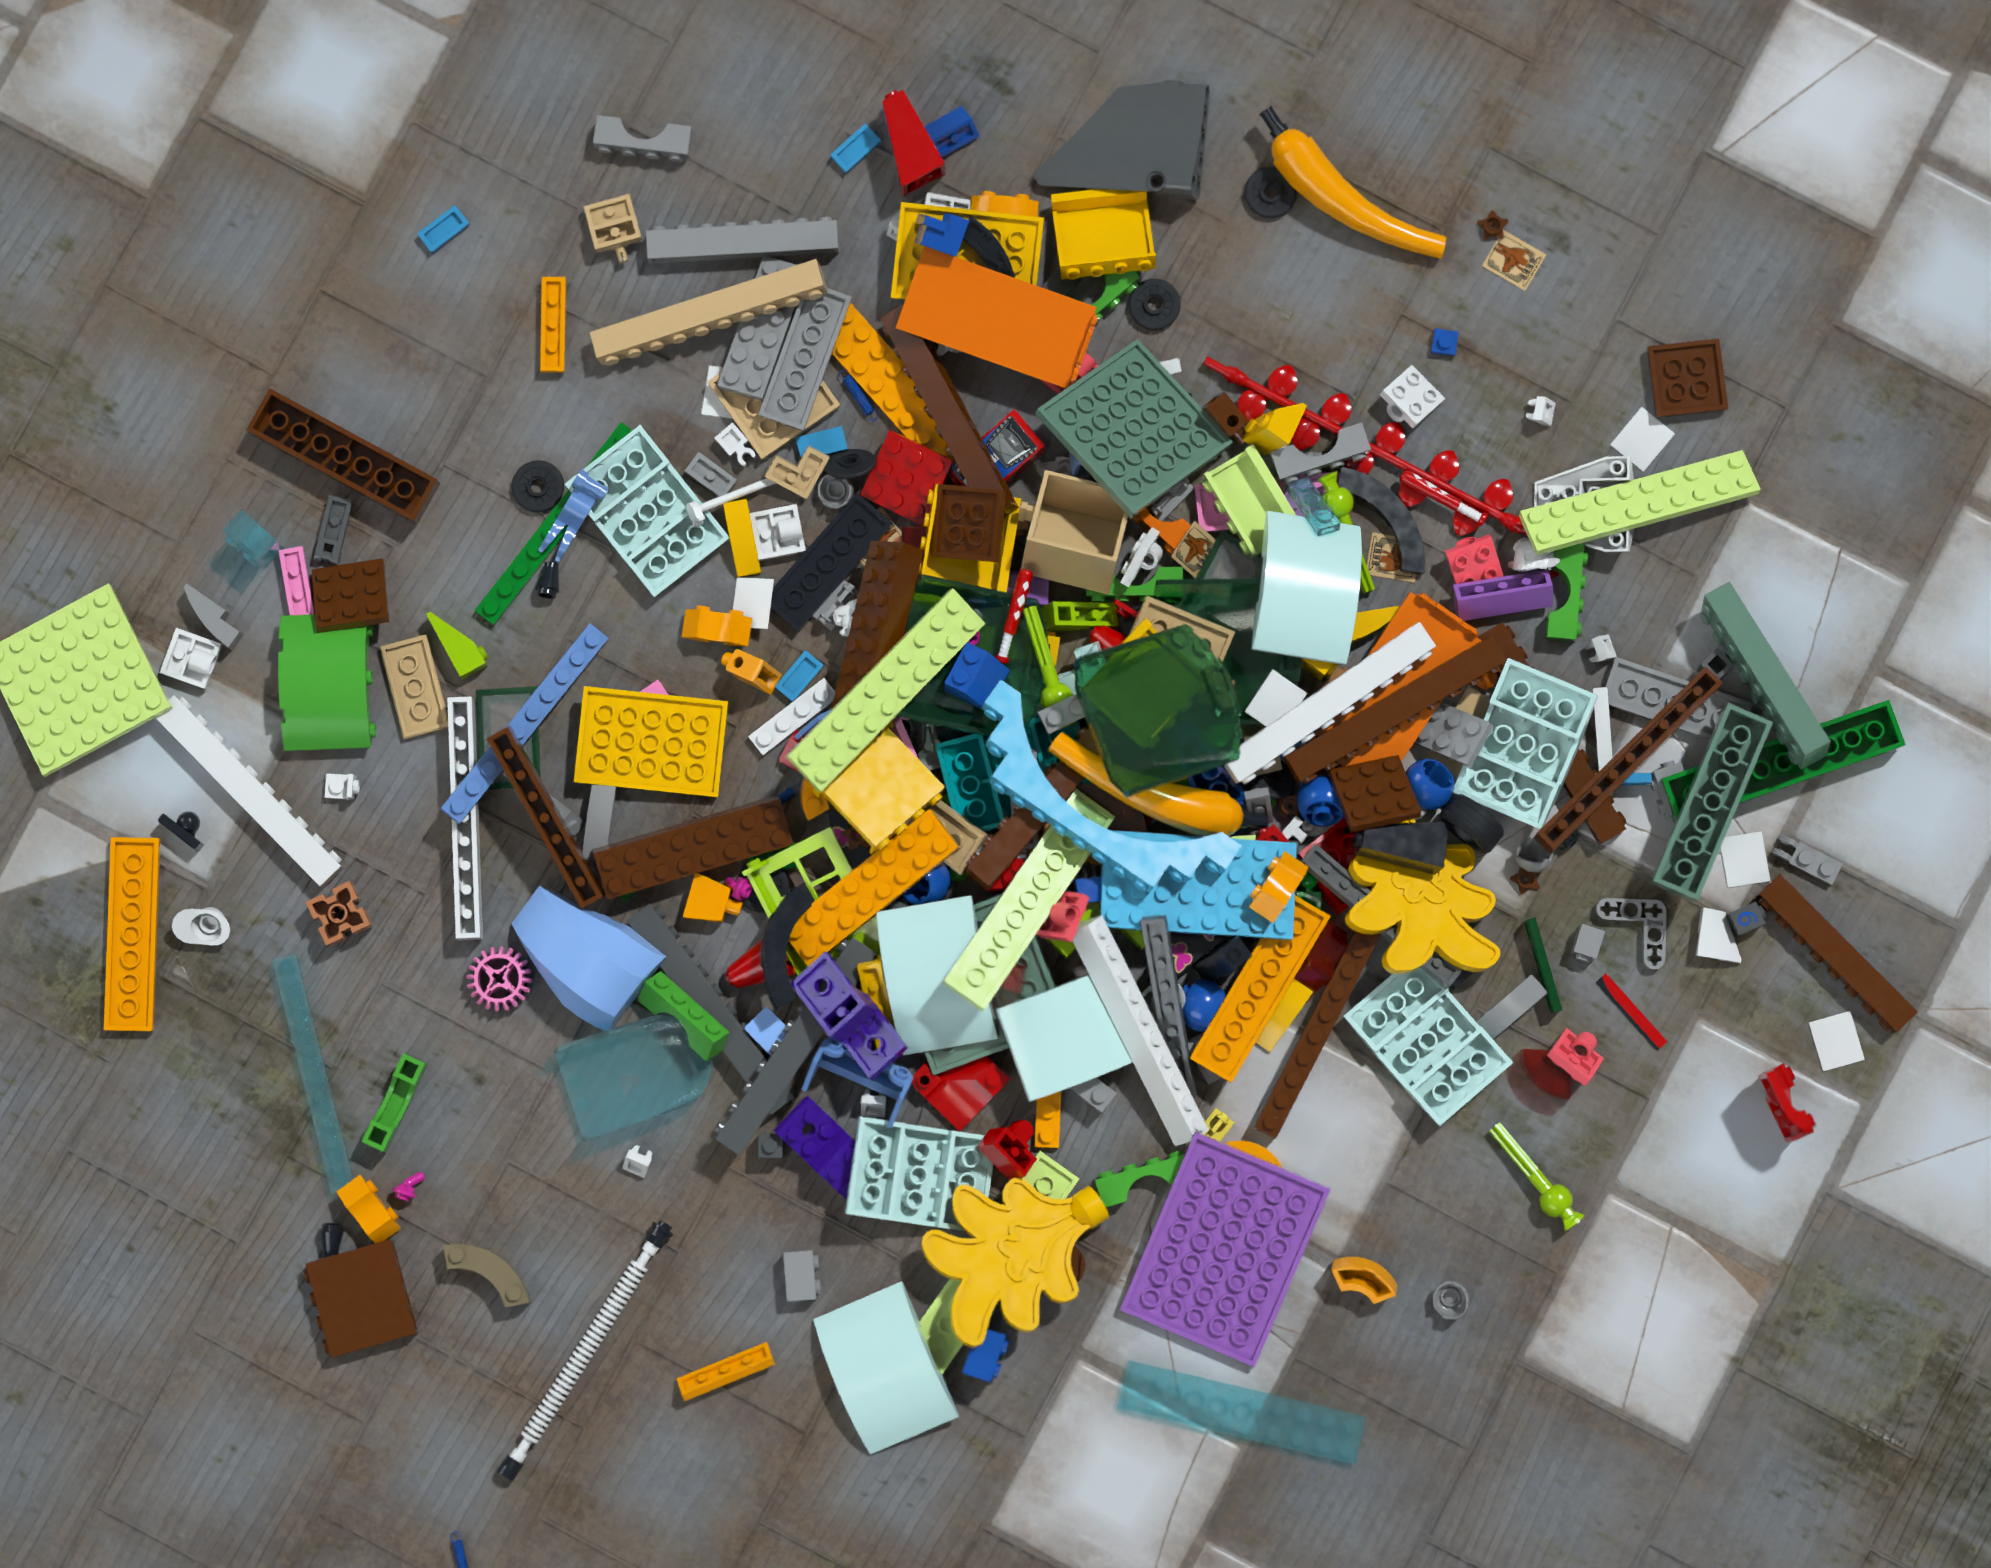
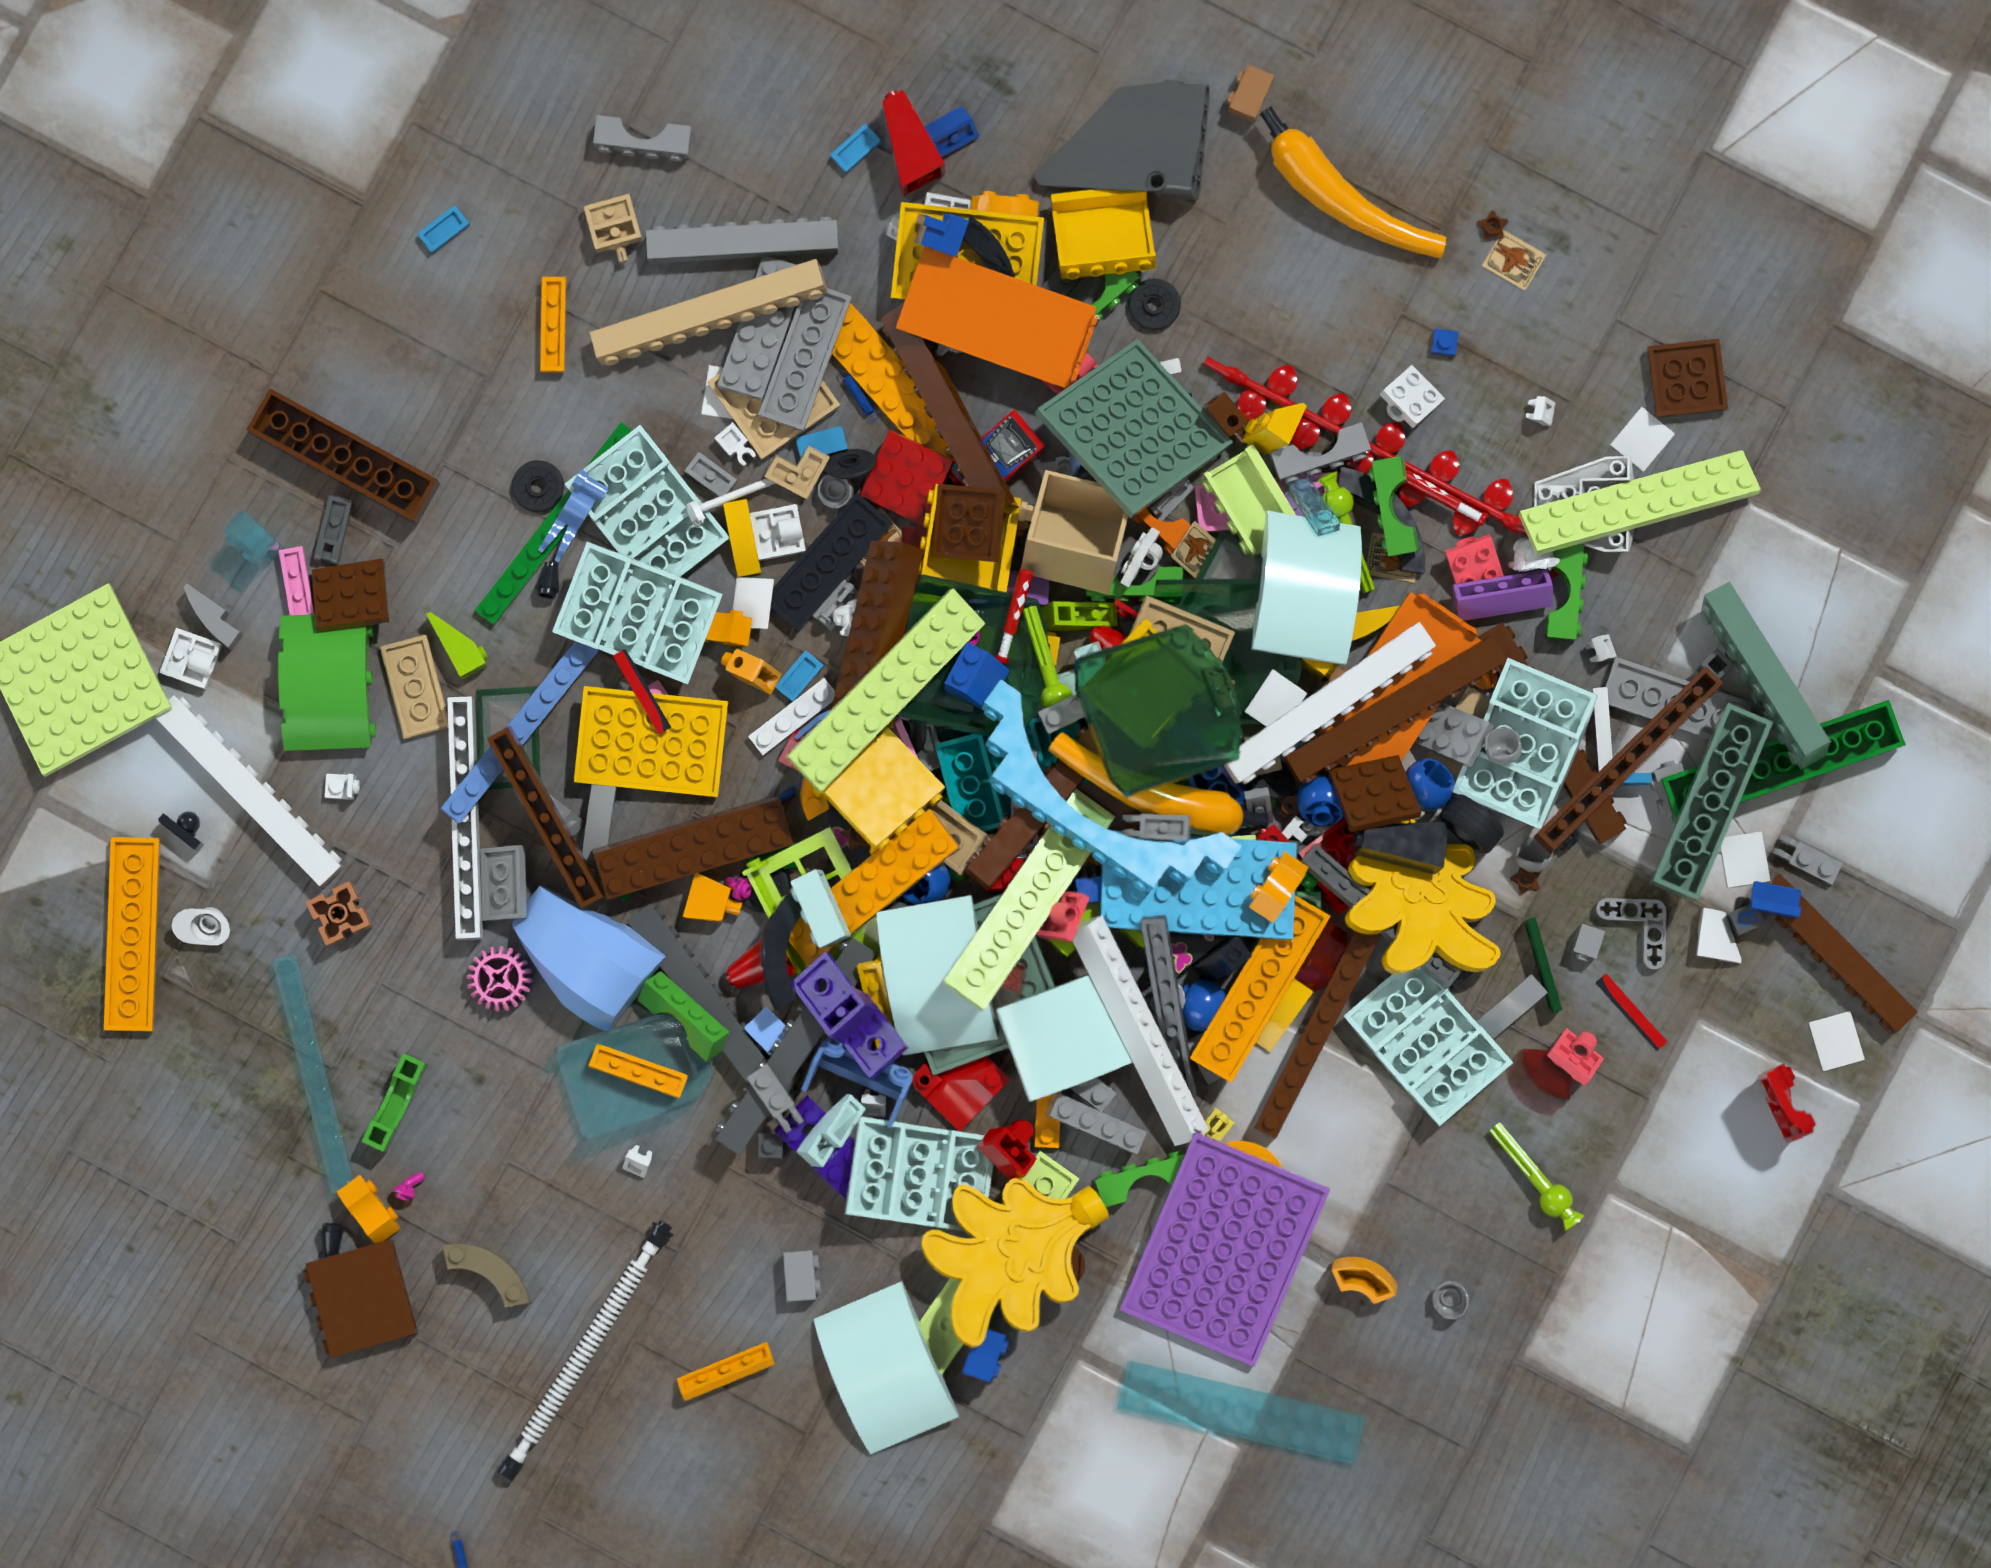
black wheel [1245,167,1297,218] -> none
none -> light grey plate [480,845,527,921]
none -> light aqua slope [552,542,723,684]
none -> light orange plate [588,1043,688,1100]
none -> red sticker [613,649,671,734]
none -> light grey hinge [746,1064,804,1133]
none -> light aqua brick [790,869,851,949]
none -> light aqua slope [796,1094,866,1167]
none -> light grey arch [1045,1093,1147,1155]
none -> light grey hinge [1122,814,1191,840]
none -> medium nougat brick [1226,64,1274,124]
none -> bright green arch [1369,456,1420,557]
none -> light grey hair [1485,728,1522,765]
none -> blue panel [1748,881,1801,919]

